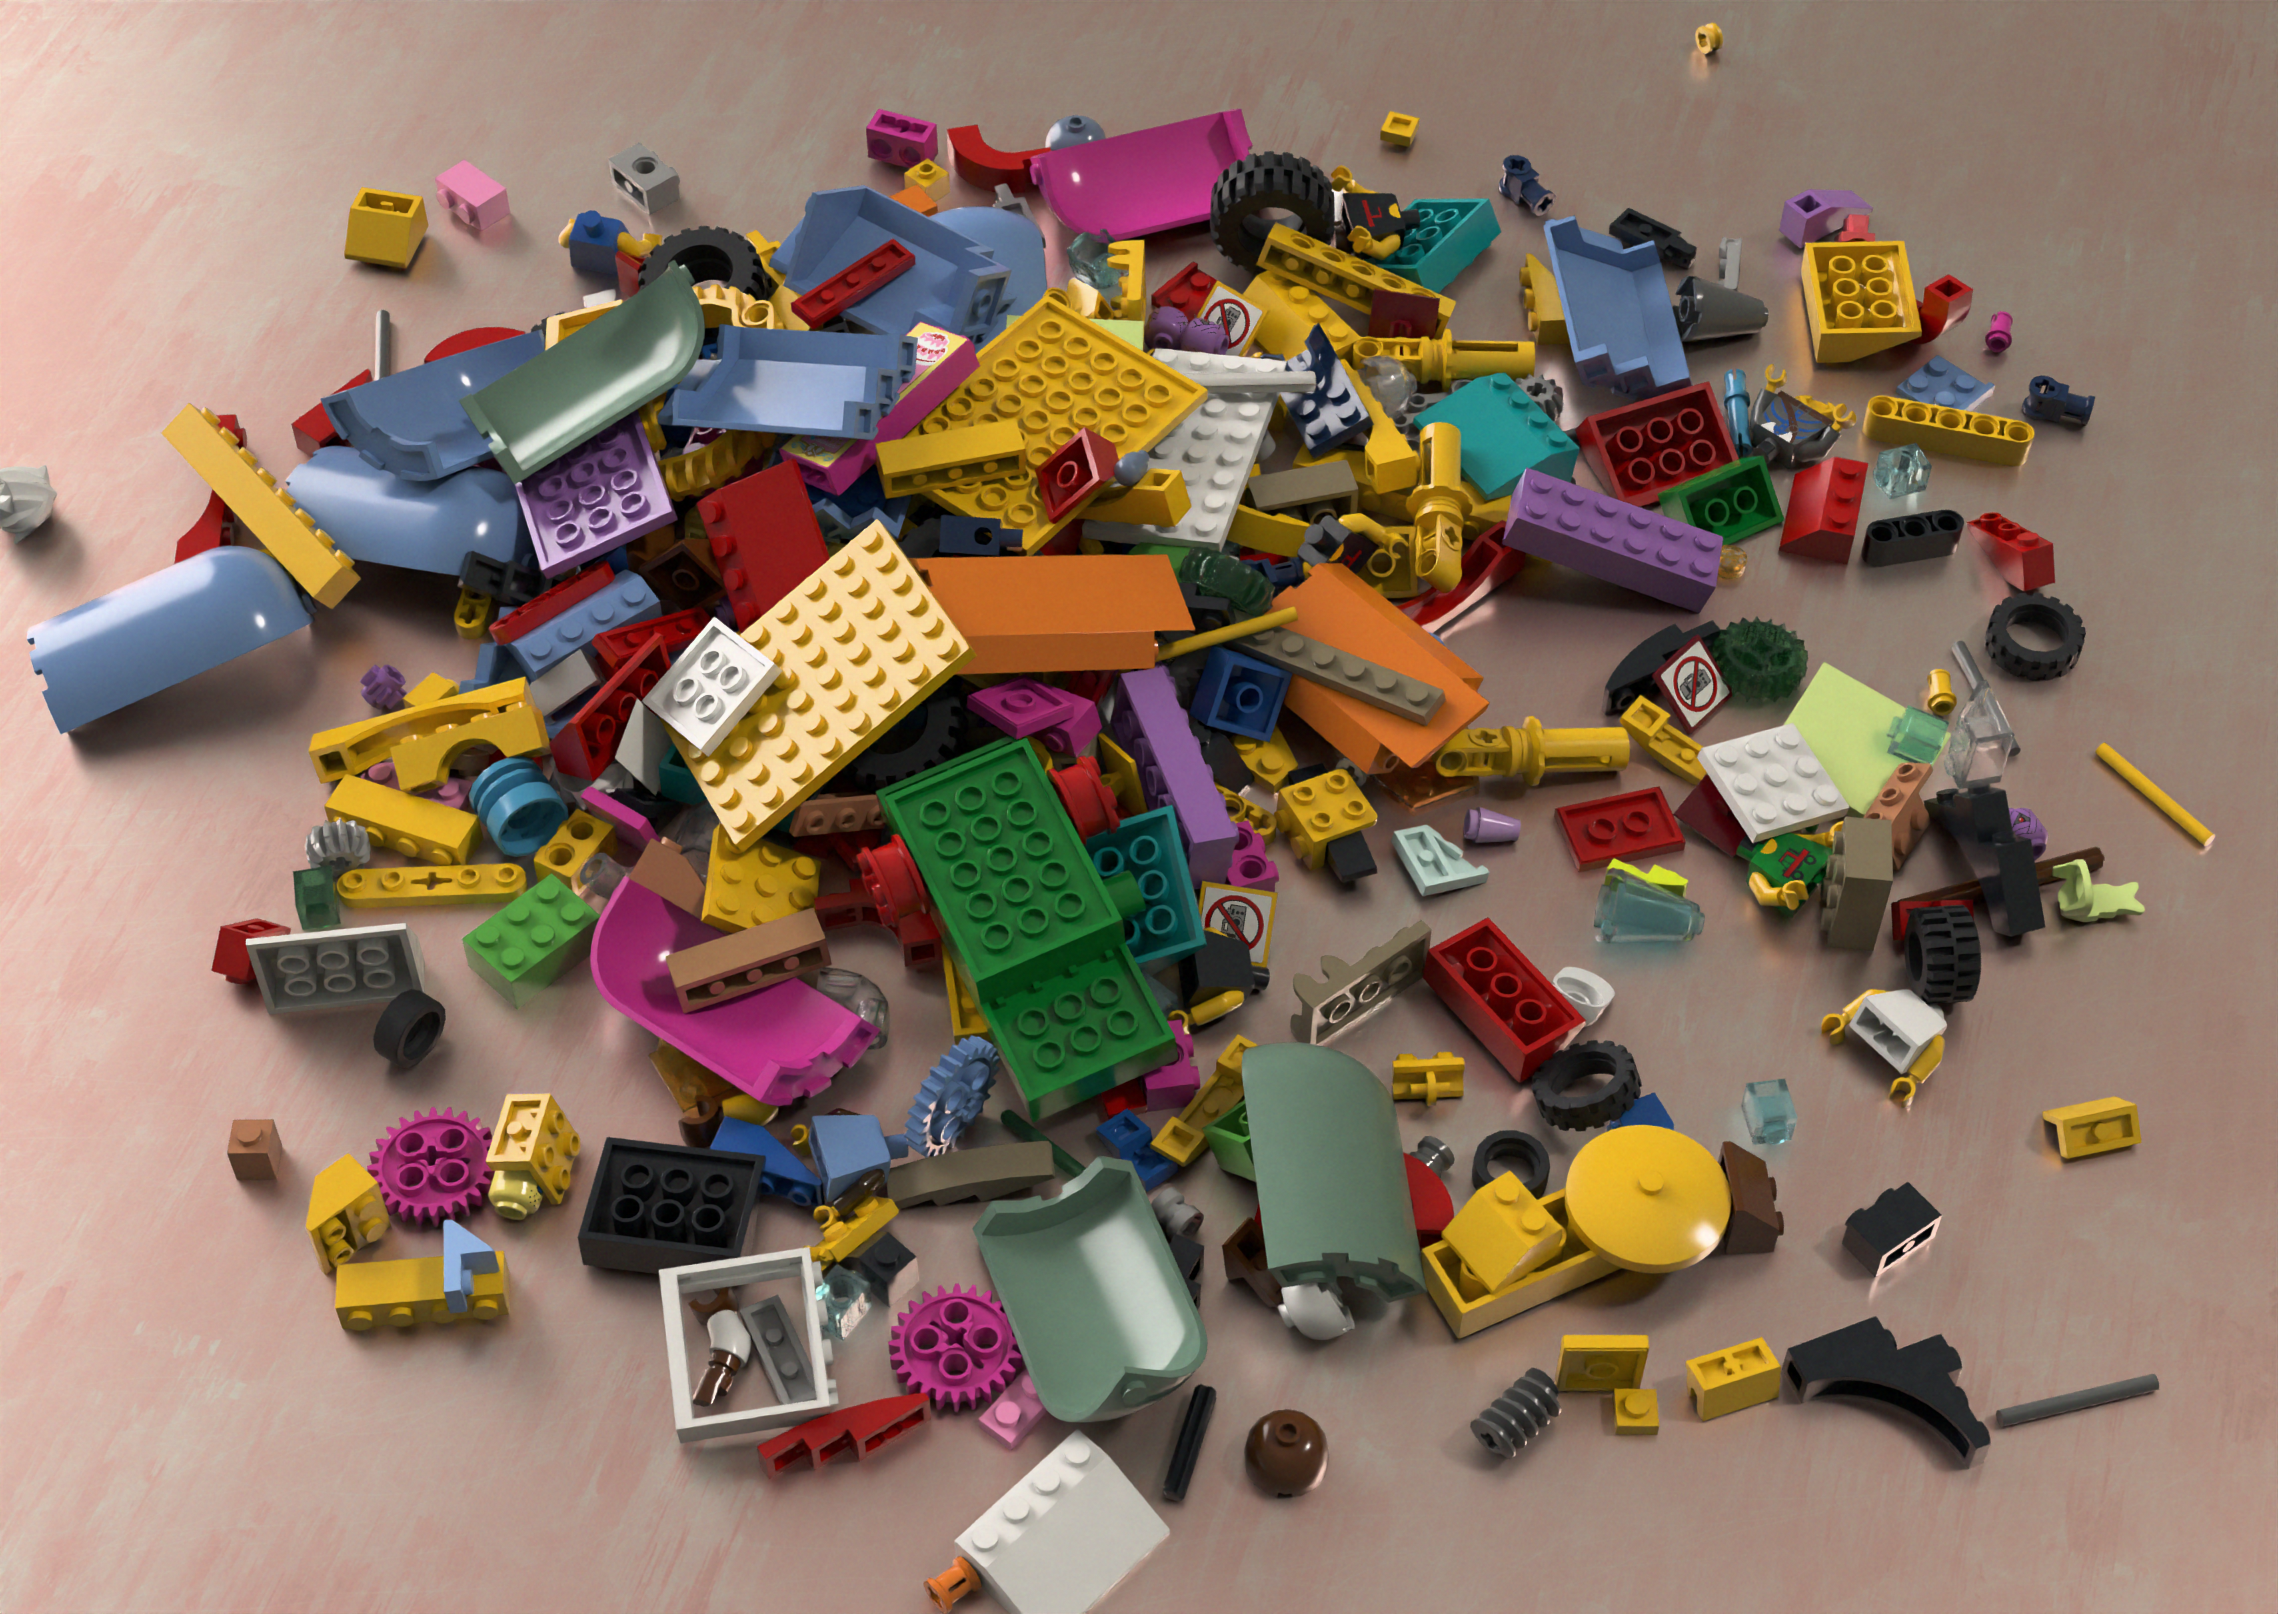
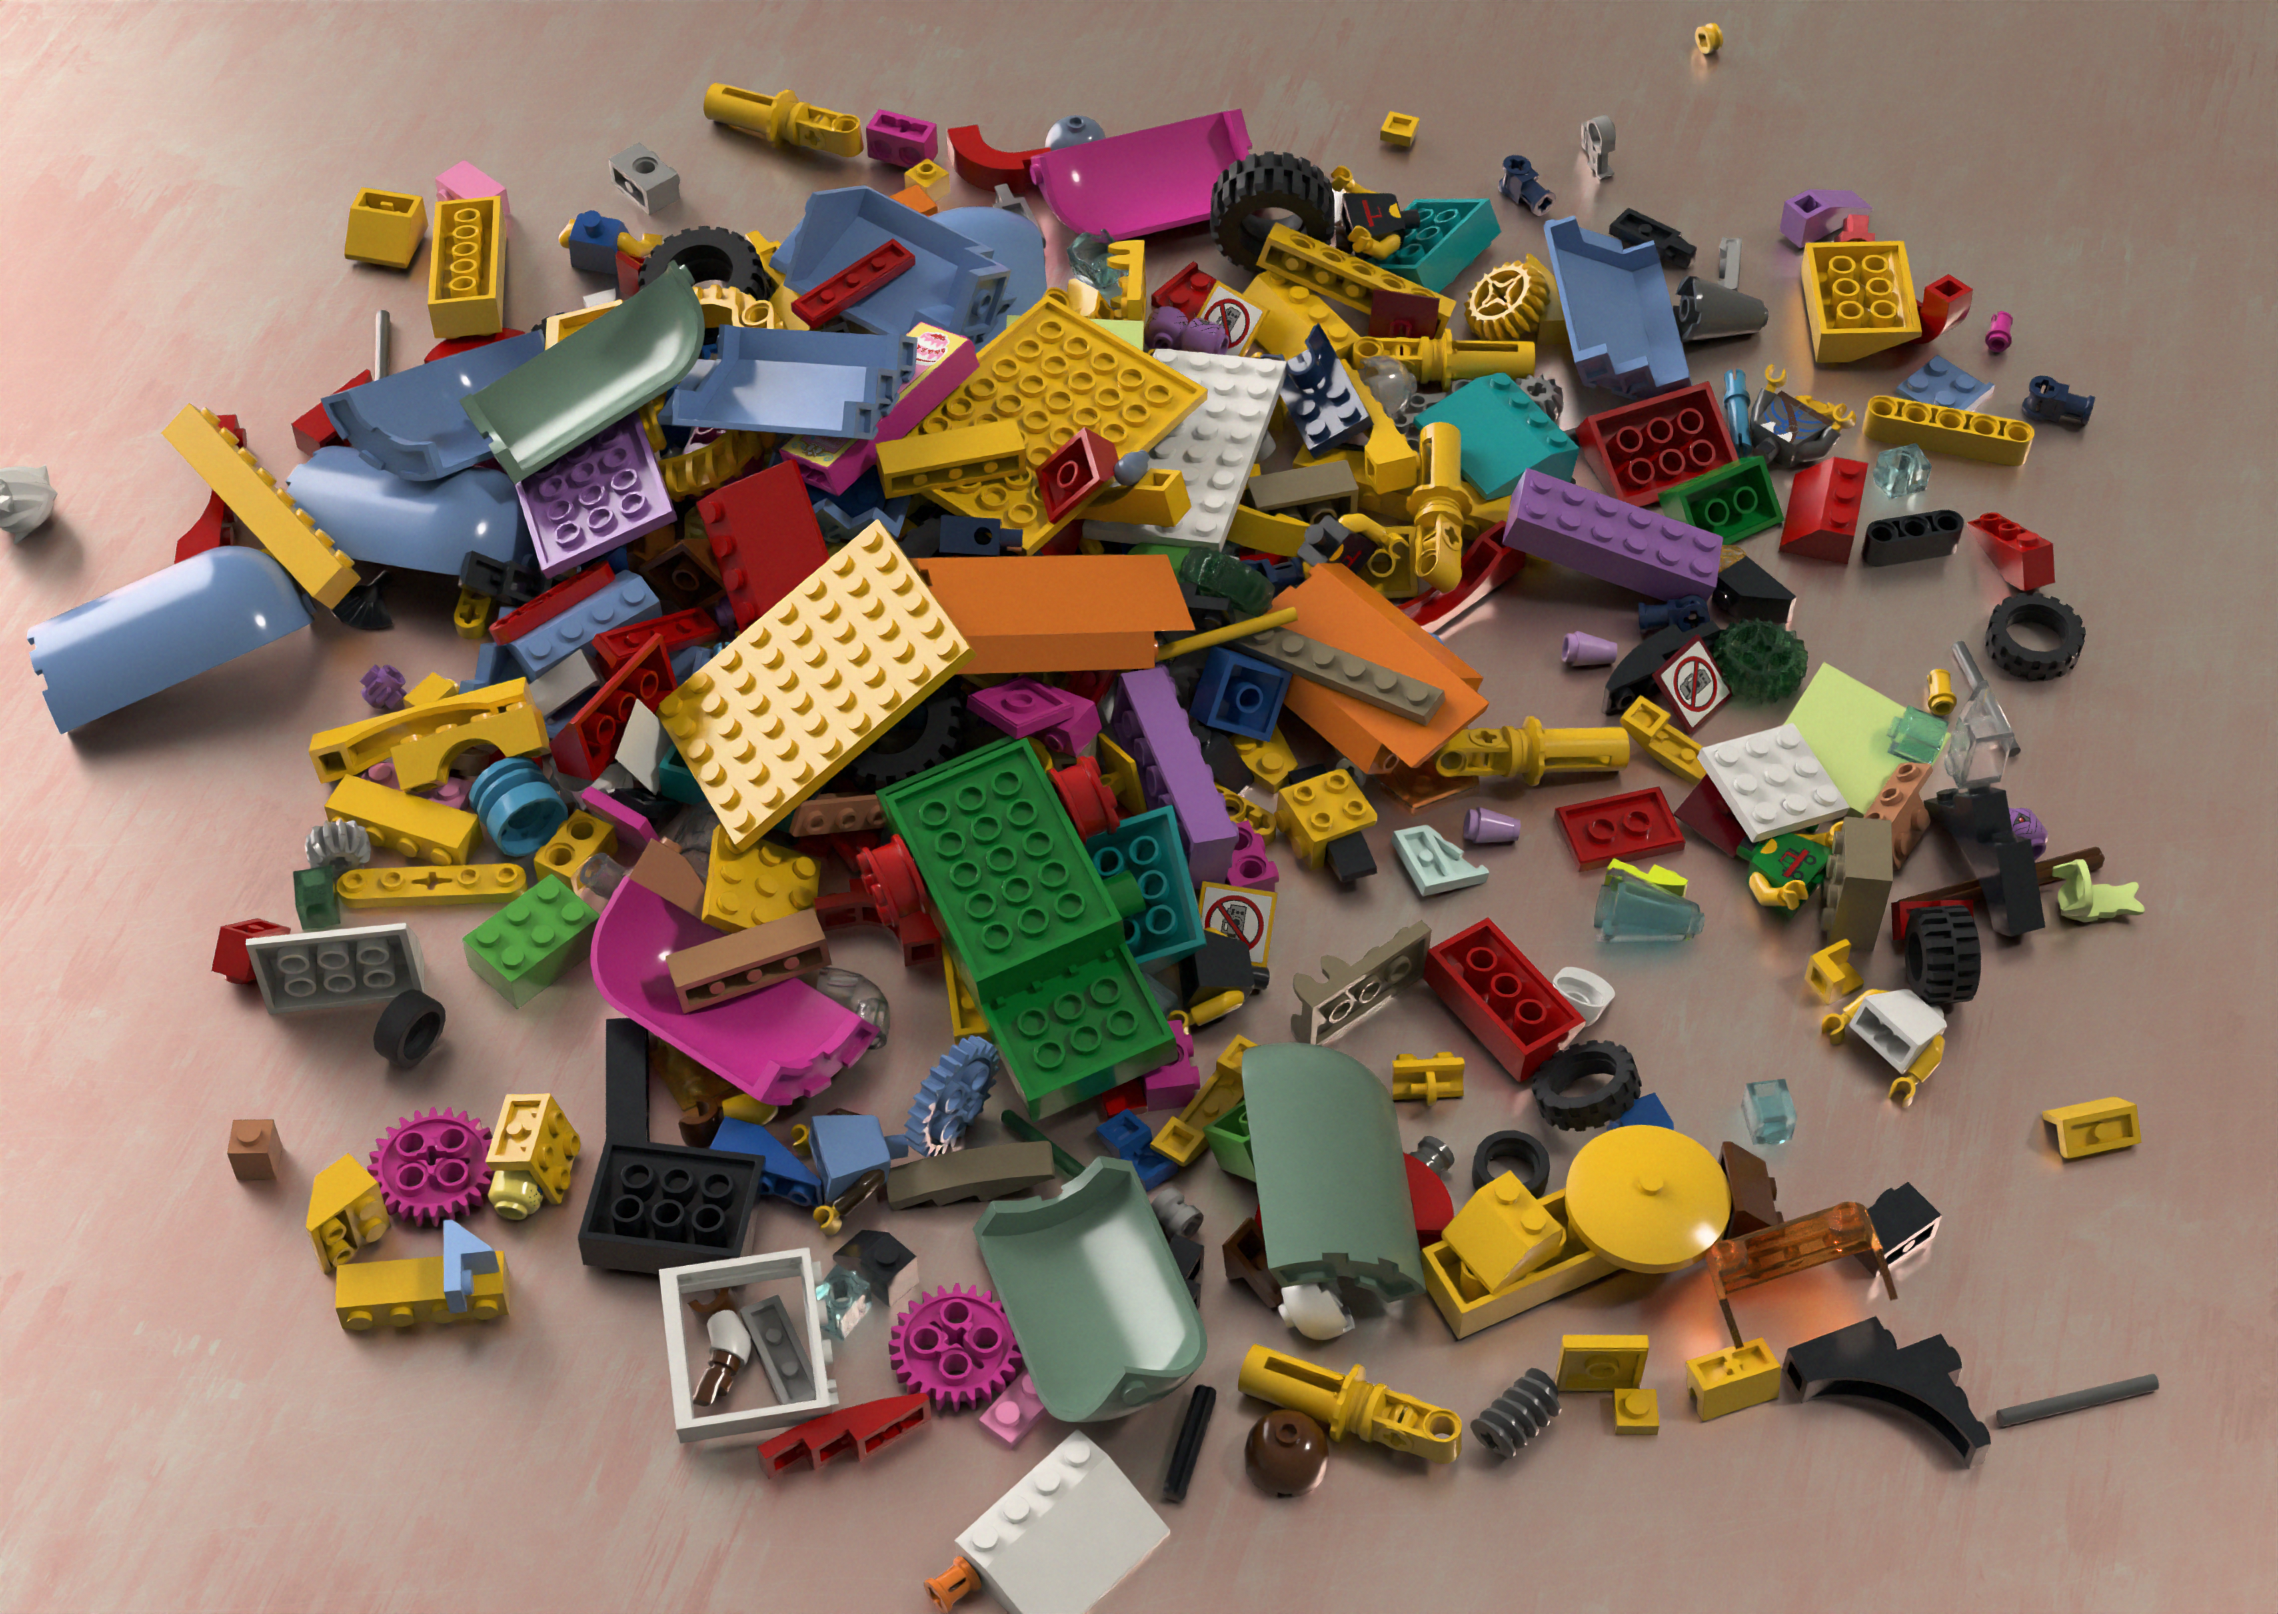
white plate [642,617,782,757] -> none
yellow hinge [803,1196,899,1271] -> none
white axle [1183,371,1316,394] -> none
yellow bar [2095,742,2215,846] -> none
none -> black hand [331,571,394,629]
none -> yellow brick [428,196,507,339]
none -> black beam [606,1018,650,1142]
none -> yellow piece [703,82,864,158]
none -> yellow piece [1238,1344,1462,1464]
none -> yellow gear [1464,260,1551,341]
none -> lavender cone [1562,631,1617,666]
none -> light grey piece [1581,115,1616,180]
none -> dark blue connector [1638,594,1710,634]
none -> clear orange windscreen [1706,1201,1898,1349]
none -> black slope [1712,556,1797,624]
none -> yellow panel [1804,939,1864,1006]

